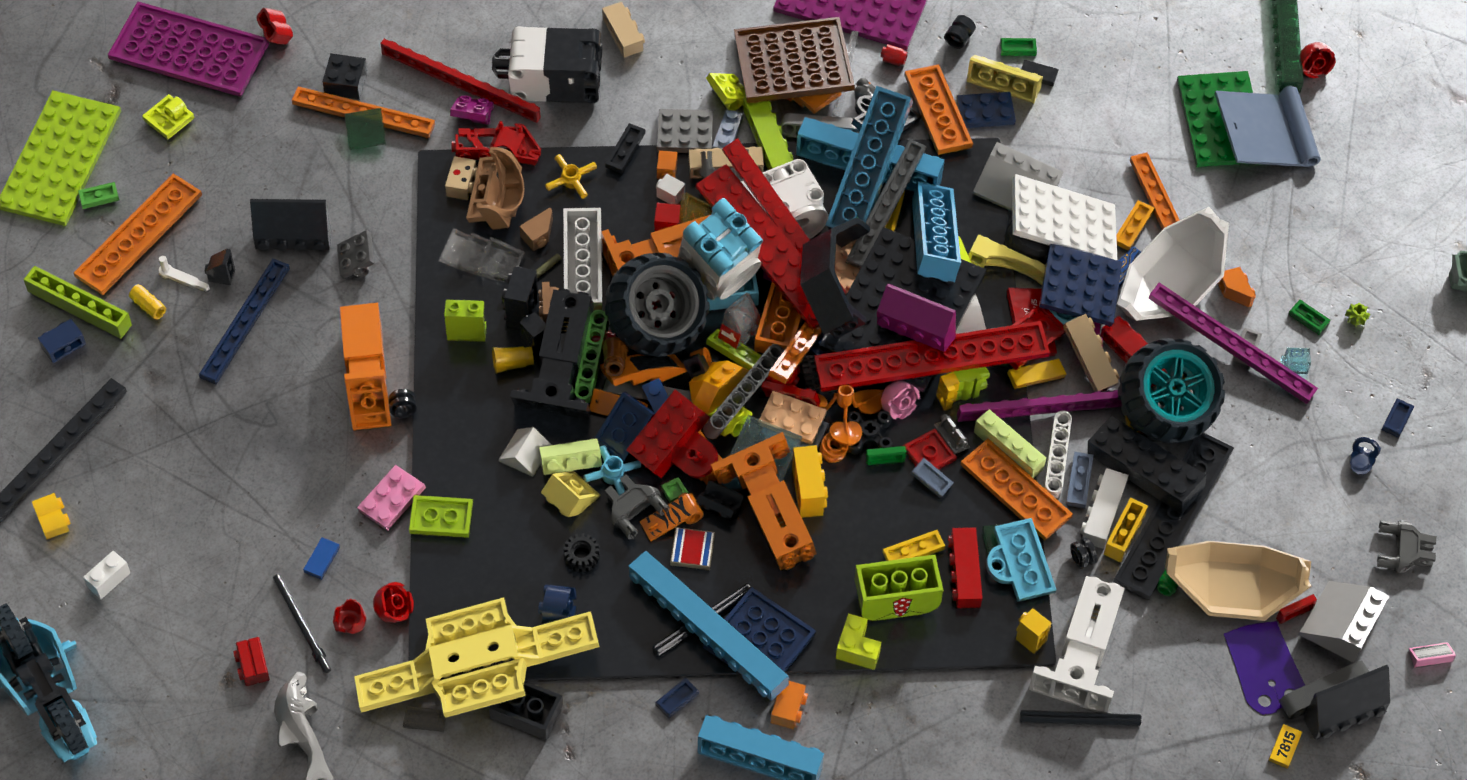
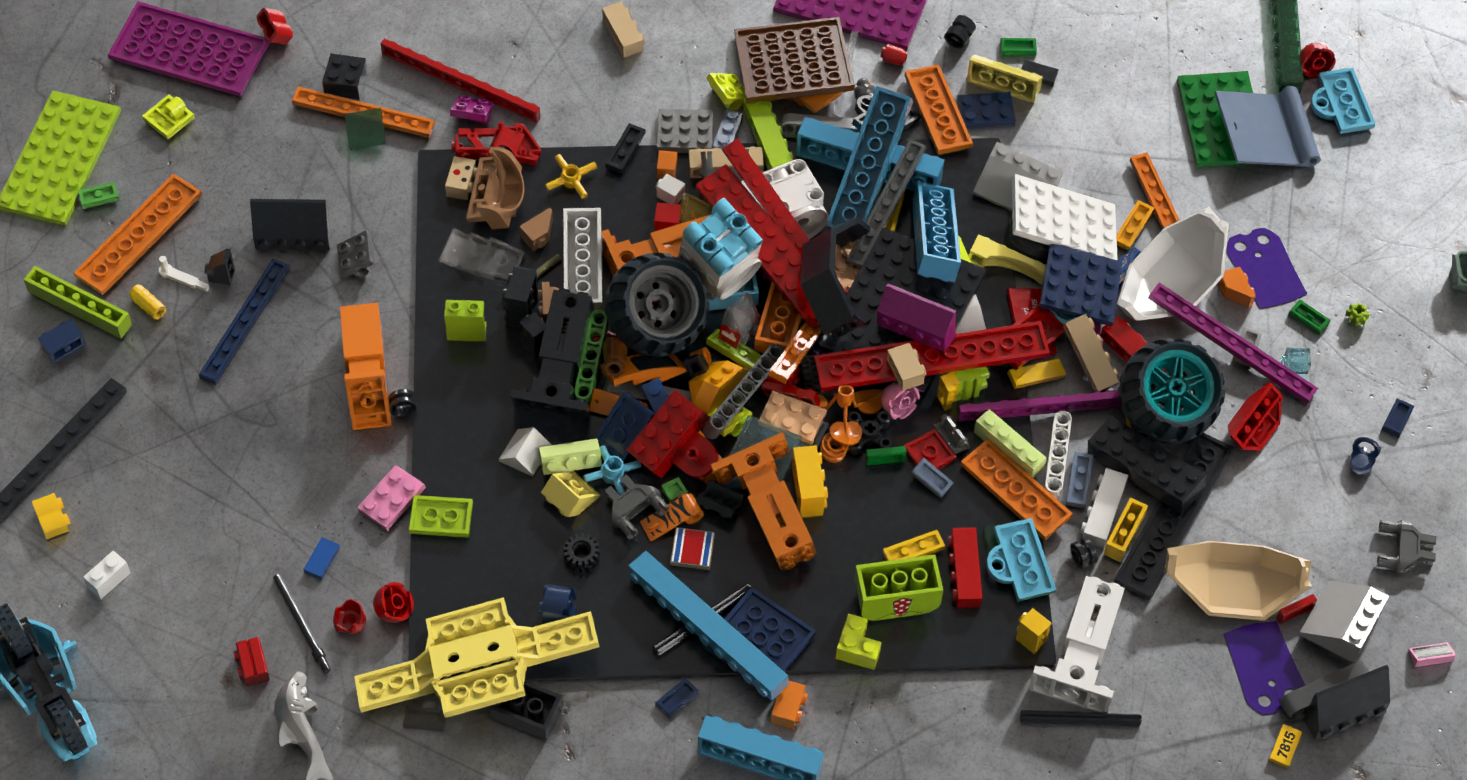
black piece [492,26,602,103] -> none
yellow plant [492,346,534,374] -> none
green brick [1157,569,1179,596] -> none
none -> tan brick [887,343,926,391]
none -> dark purple piece [1227,228,1307,308]
none -> red wedge [1227,382,1283,451]
none -> medium azure plate [1311,67,1376,134]

